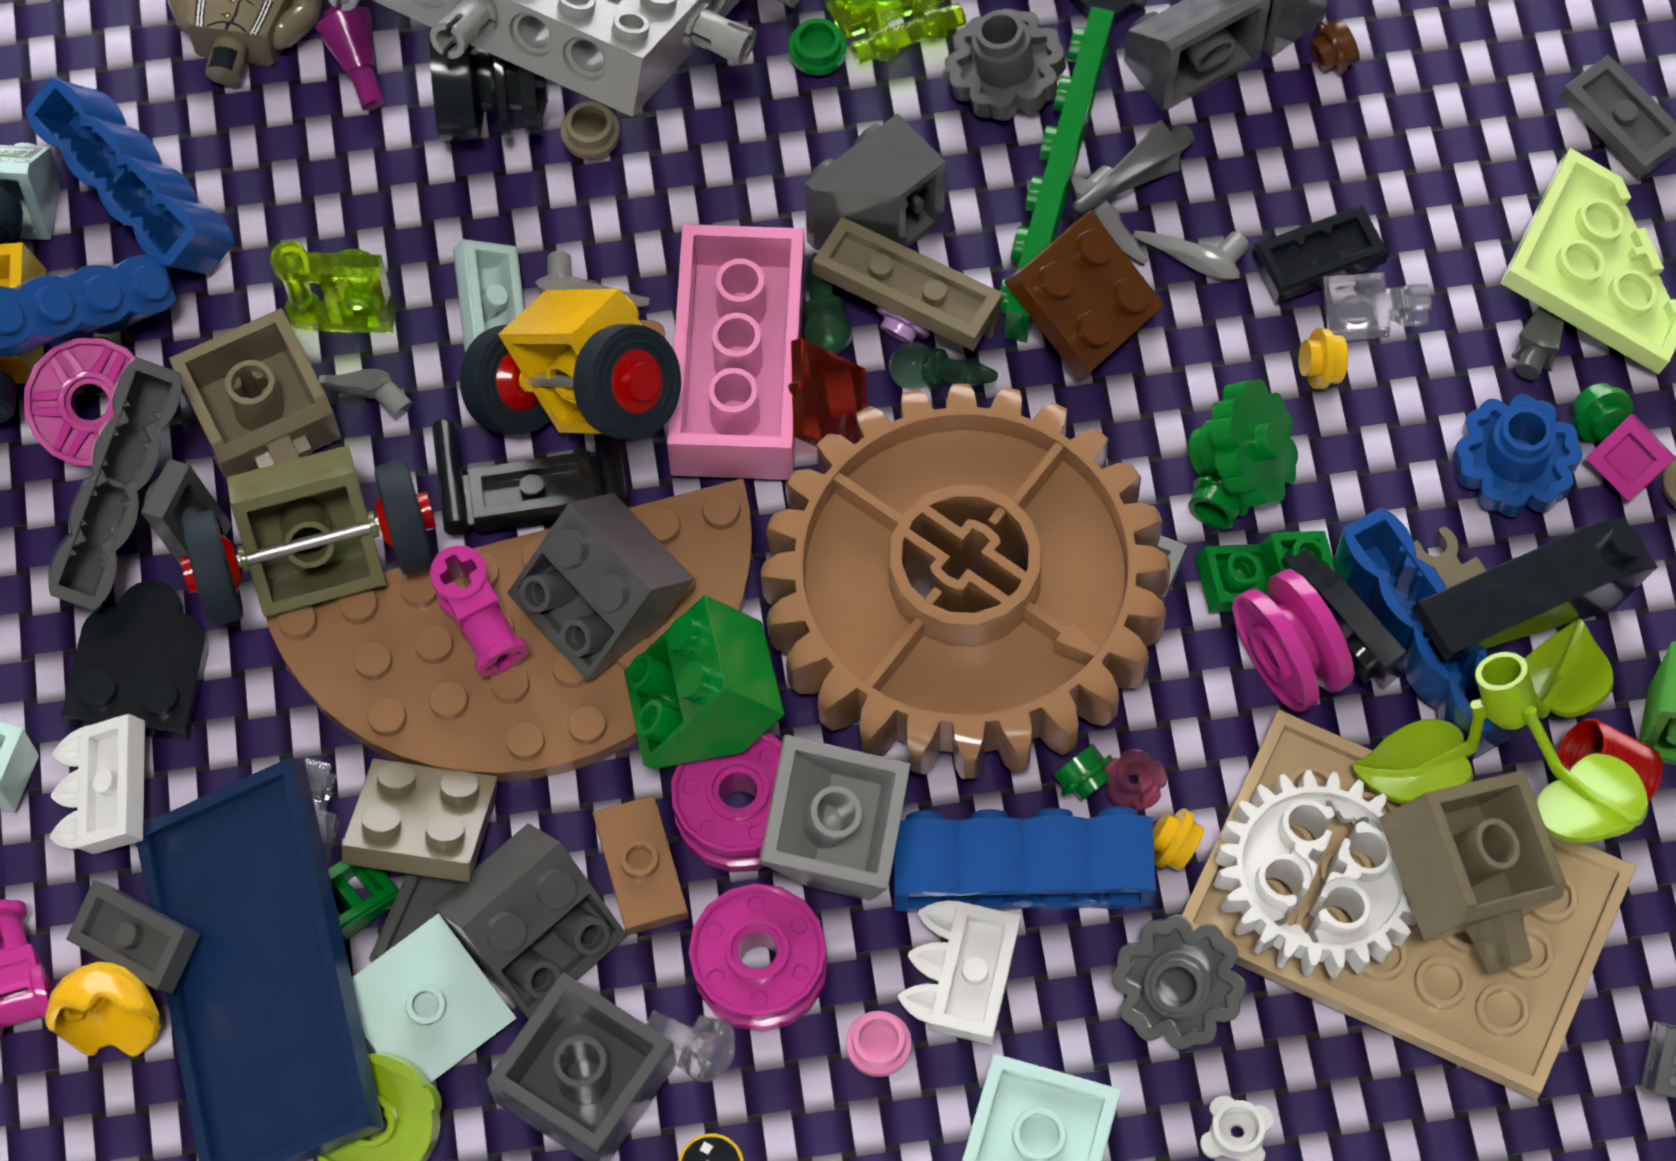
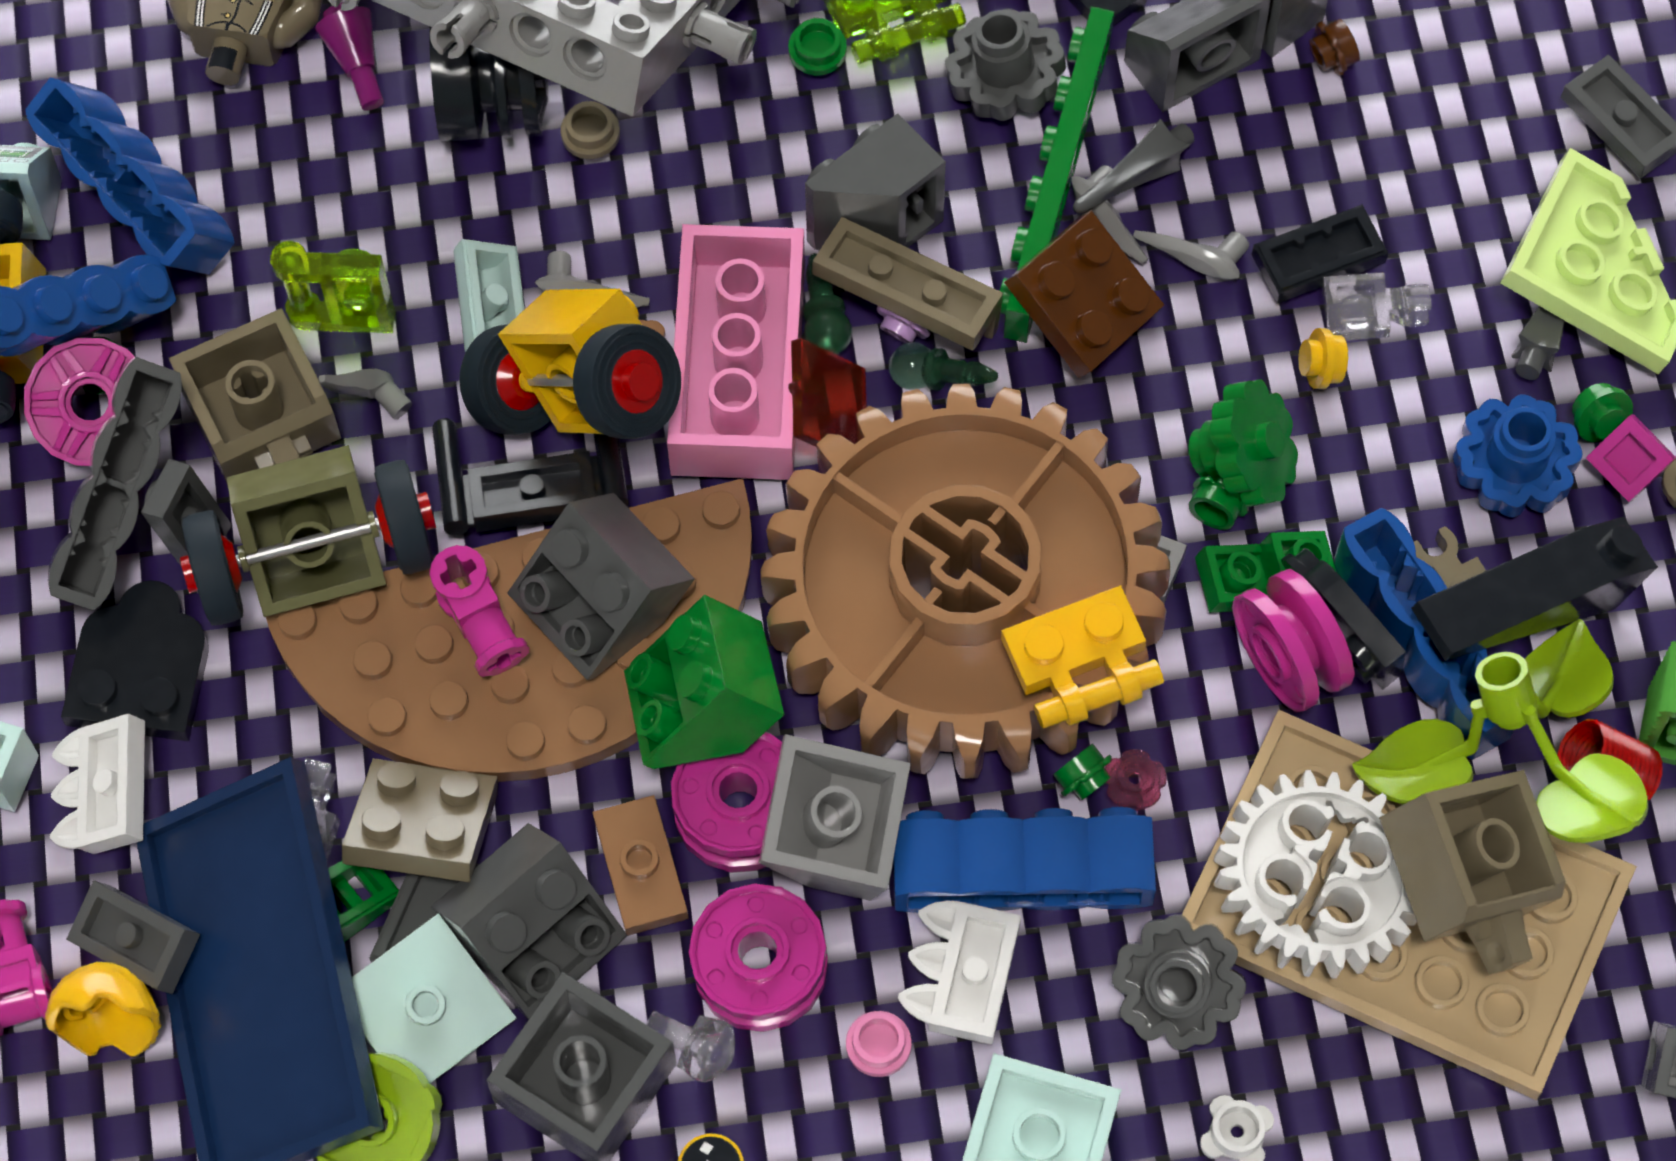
yellow plate [1153,808,1204,871] -> none
none -> yellow plate [1001,585,1164,729]

